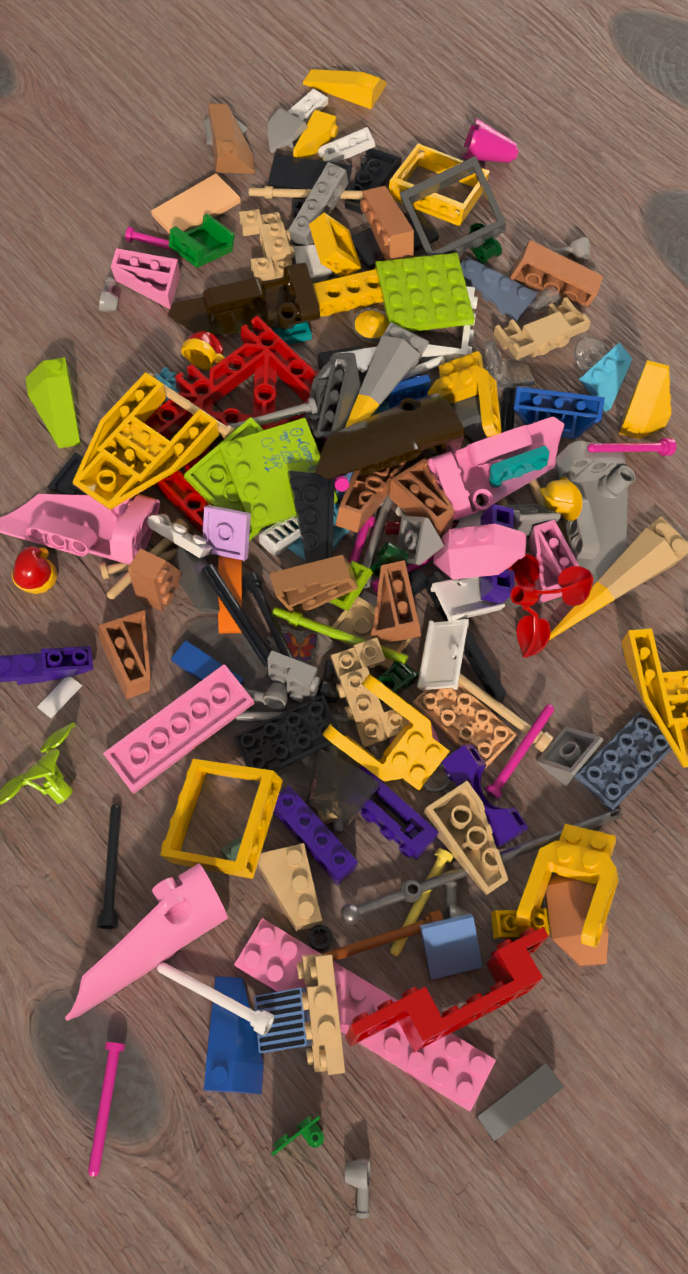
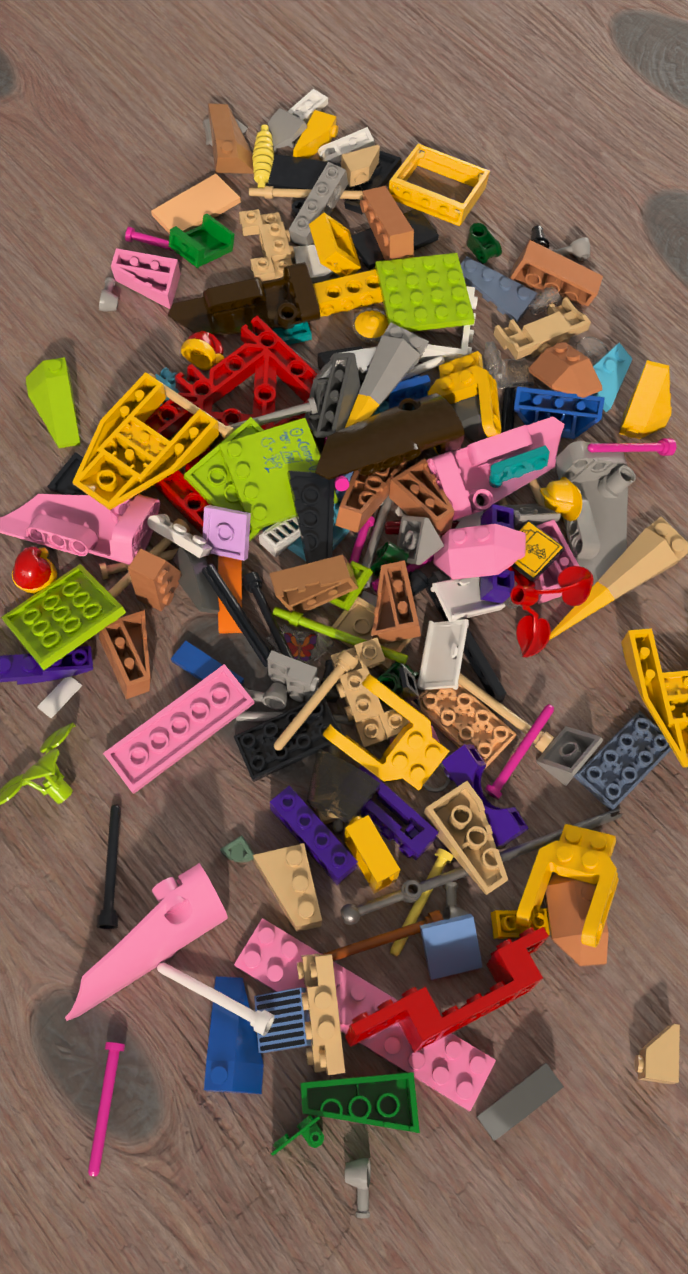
yellow window [160,759,283,879] -> none
yellow wedge [303,69,387,109] -> none
black bush [309,925,332,951] -> none
dark grey window [400,156,506,256] -> none
dark pink cone [462,118,519,163] -> none
none -> lime plate [1,564,126,670]
none -> light yellow piece [252,125,274,188]
none -> tan piece [274,650,358,750]
none -> green wedge [300,1072,420,1133]
none -> tan slope [341,145,380,187]
none -> yellow window [344,815,400,894]
none -> black slope [399,666,422,712]
none -> yellow tile [512,520,565,583]
none -> nougat wedge [528,342,602,398]
none -> black cone [530,226,549,248]
none -> tan slope [634,1024,680,1084]

